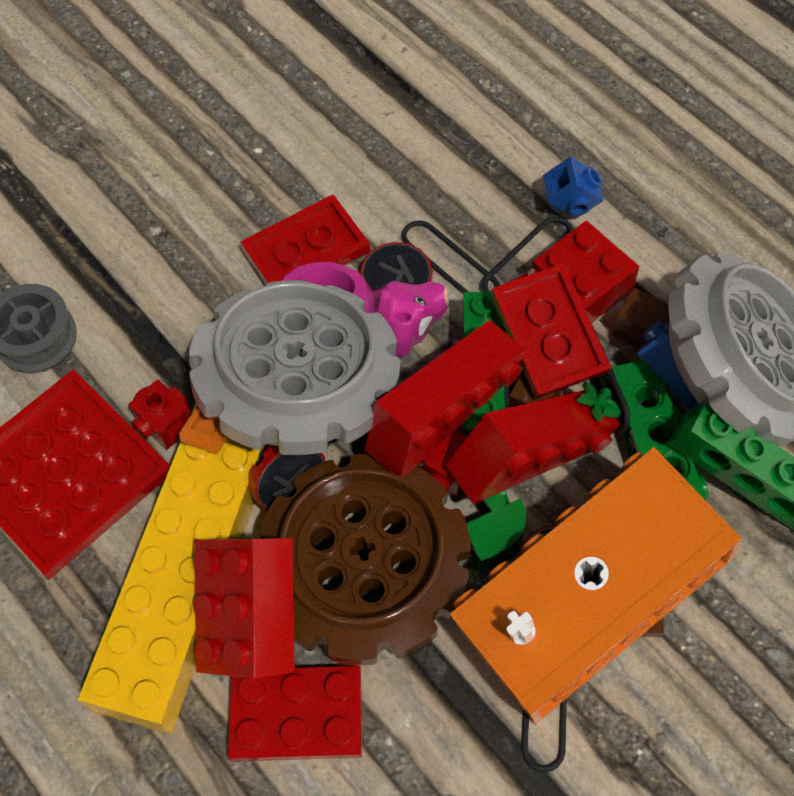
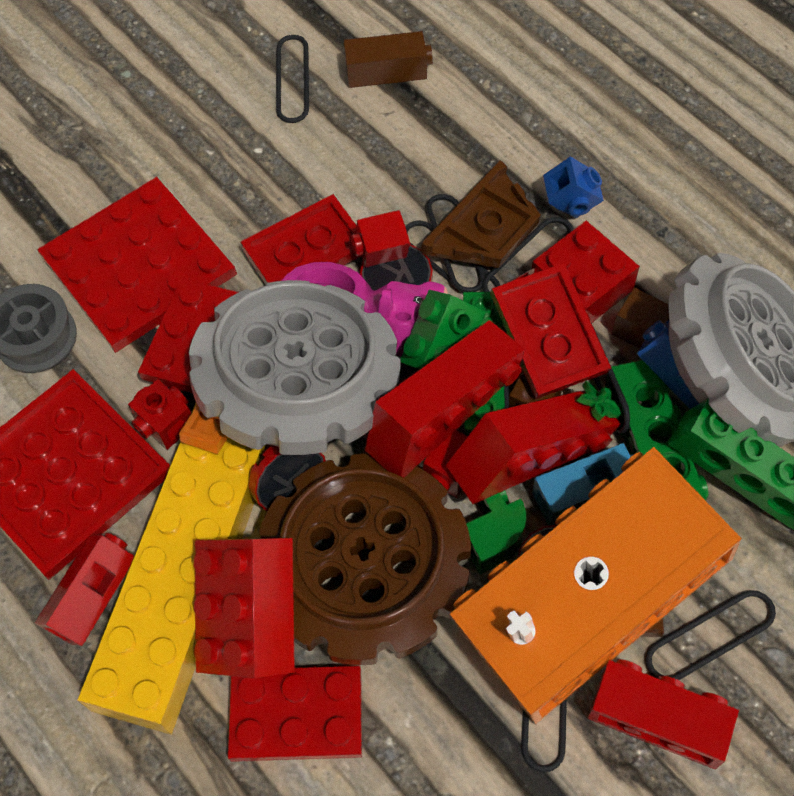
none -> red brick [35,533,134,646]
none -> red plate [37,177,237,353]
none -> red plate [138,278,239,393]
none -> black piece [276,34,309,123]
none -> reddish brown brick [344,31,433,88]
none -> red brick [351,210,410,267]
none -> green brick [400,289,486,370]
none -> reddish brown wing [421,161,541,268]
none -> black piece [426,194,485,292]
none -> dark azure brick [532,443,634,526]
none -> red brick [587,659,739,770]
none -> black piece [646,590,776,680]

